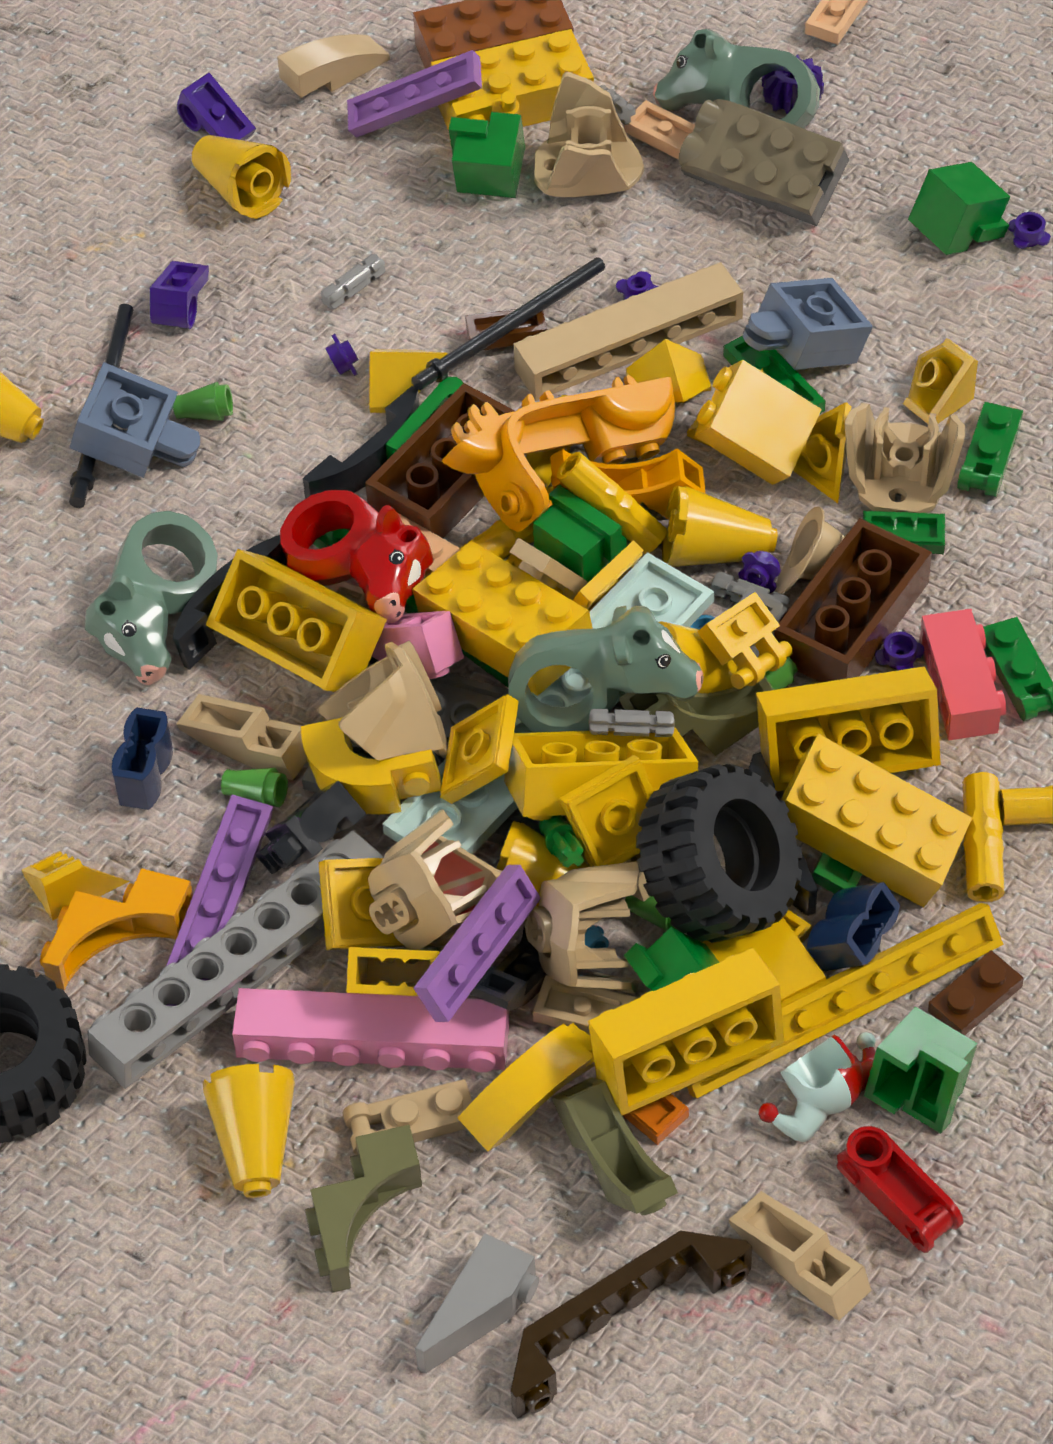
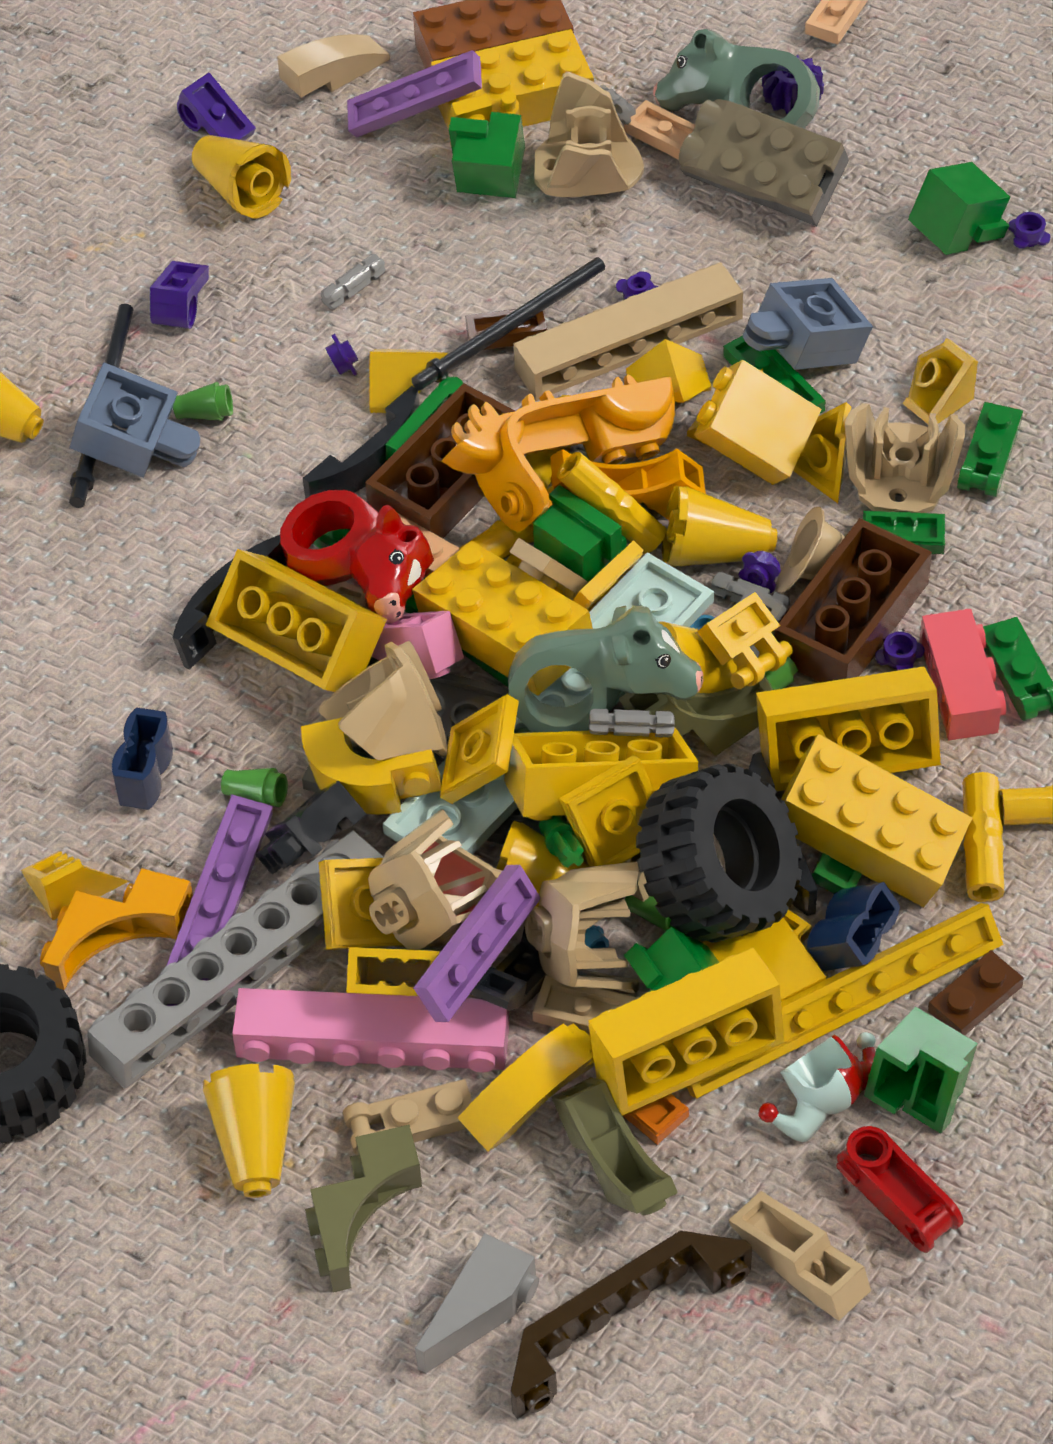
sand green animal [85,511,218,685] -> none
tan slope [176,694,308,780] -> none

